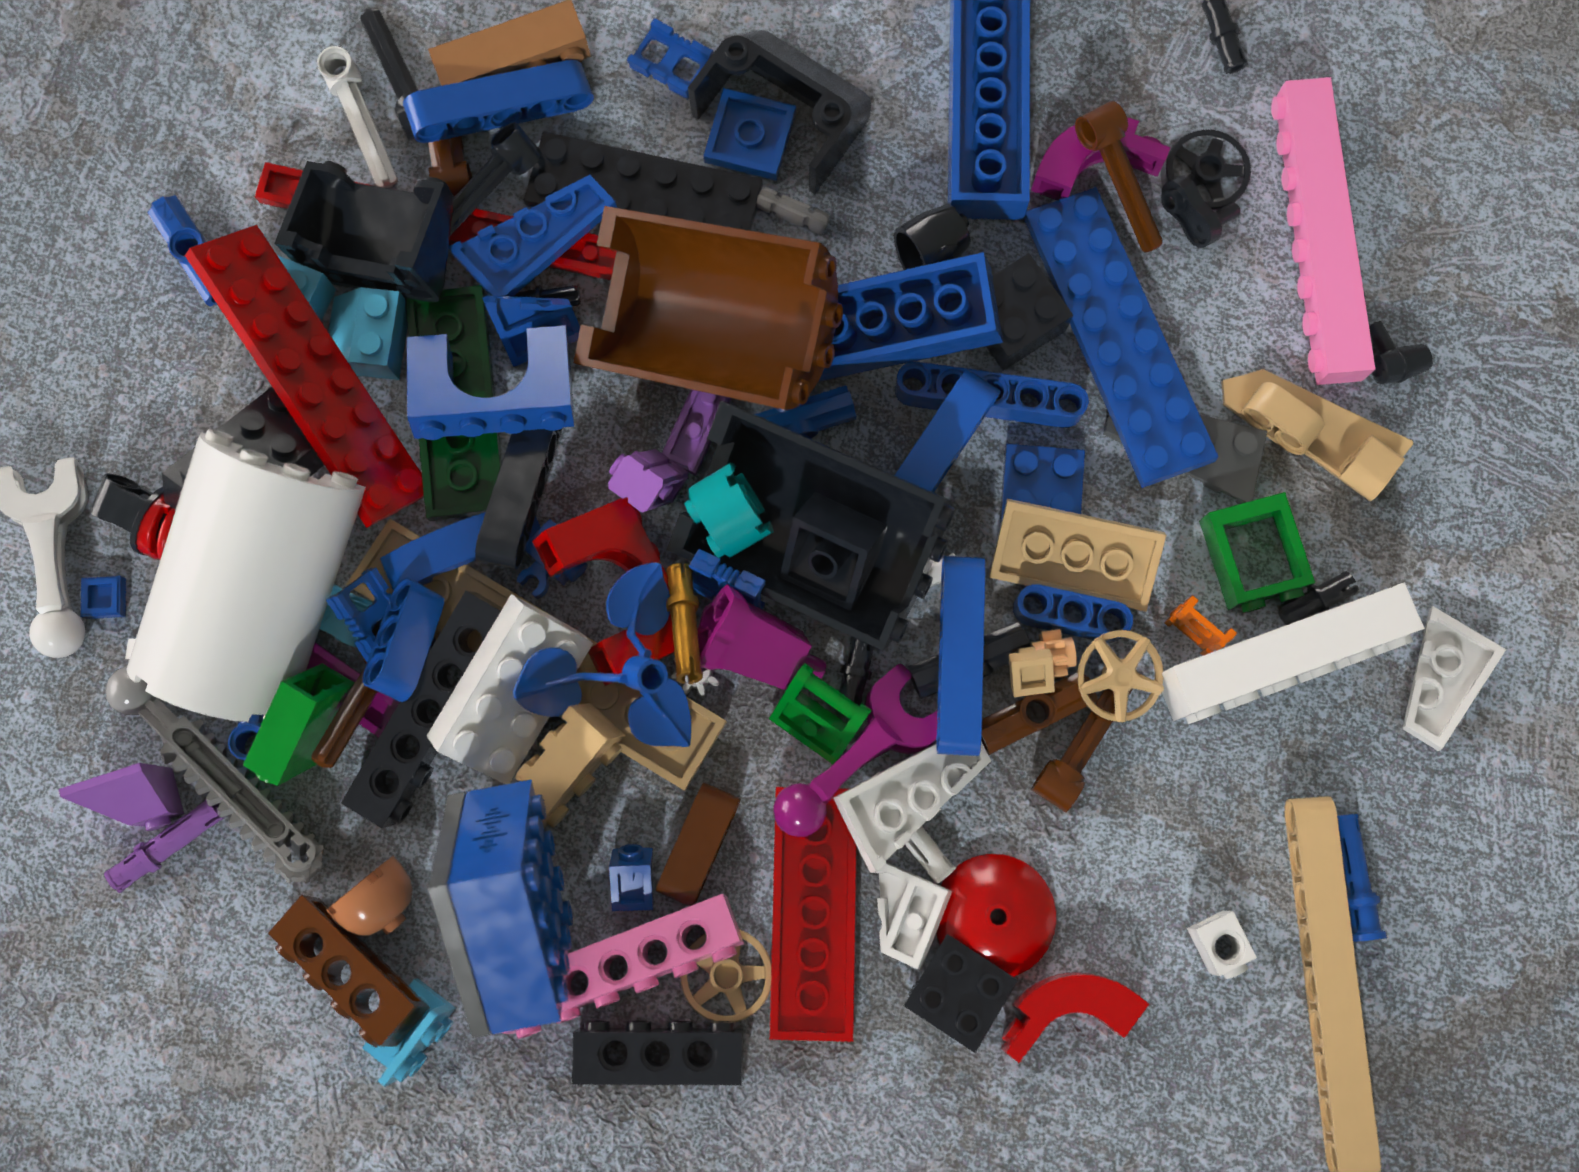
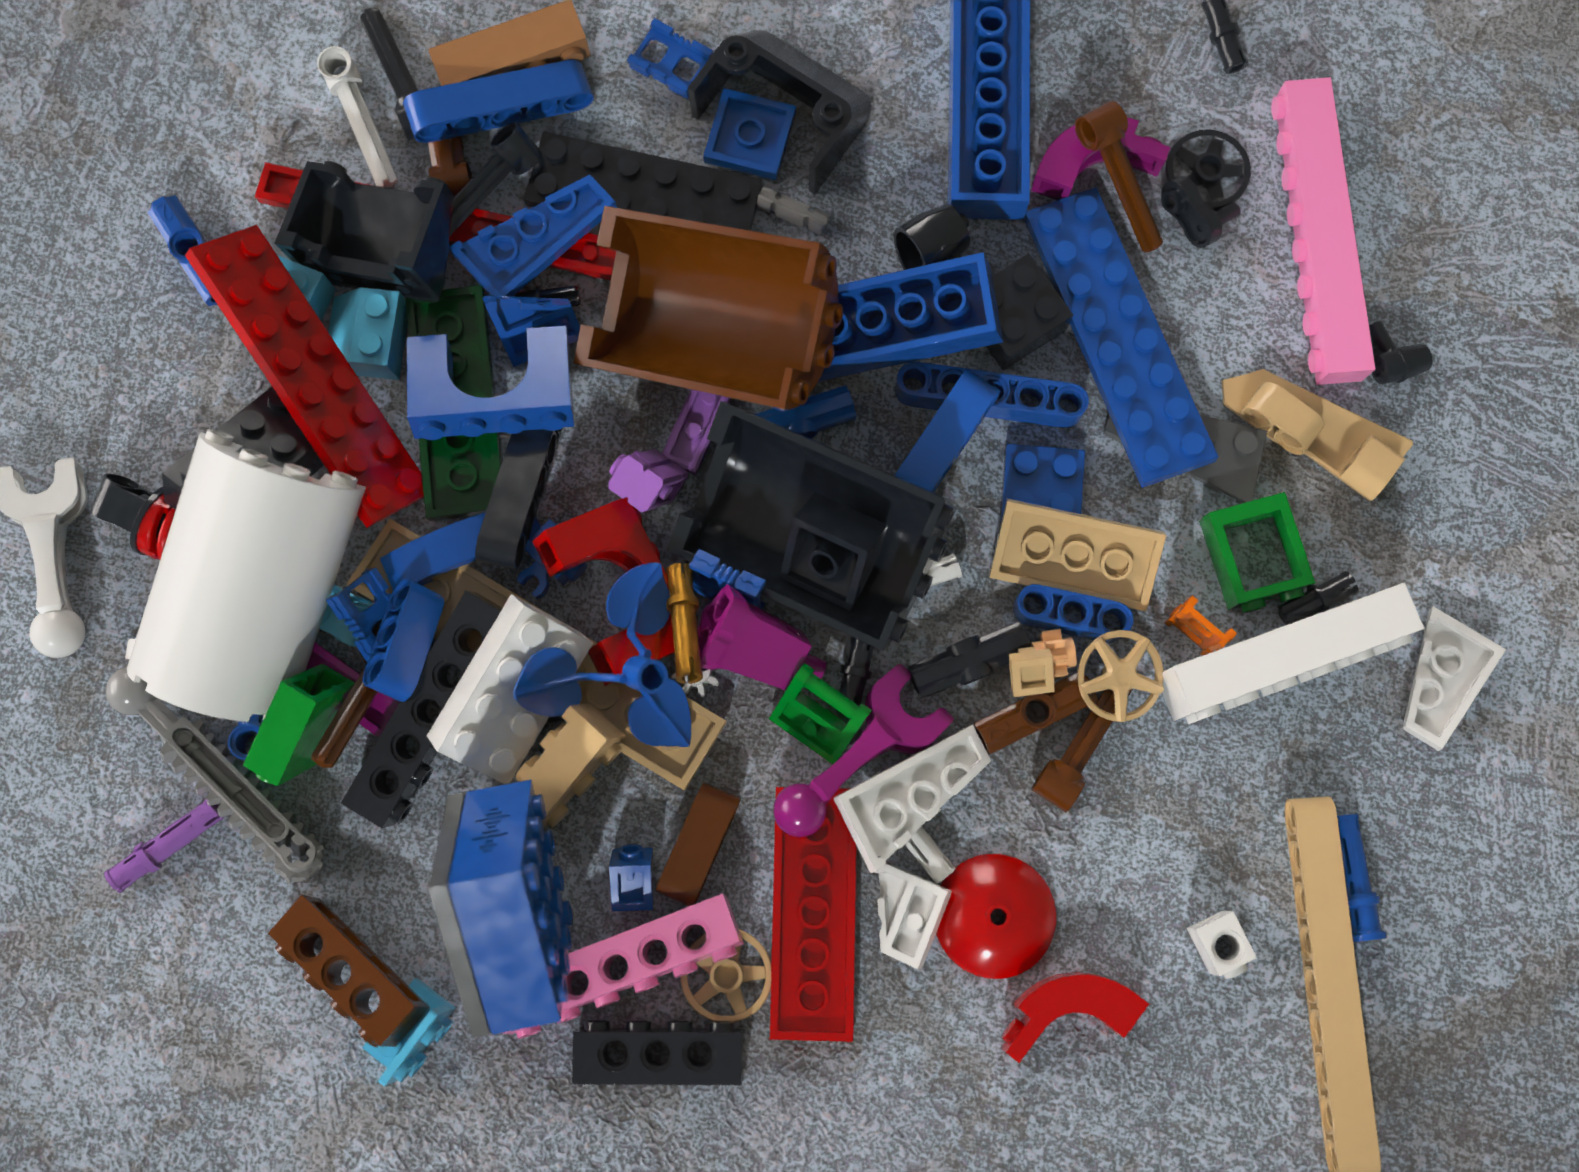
medium lavender slope [58,763,184,831] -> none
blue tile [80,576,126,619] -> none
nougat cylinder [326,855,413,936] -> none
teal brick [684,462,773,558] -> none
black hinge [903,934,1018,1053] -> none
blue beam [936,556,985,756] -> none

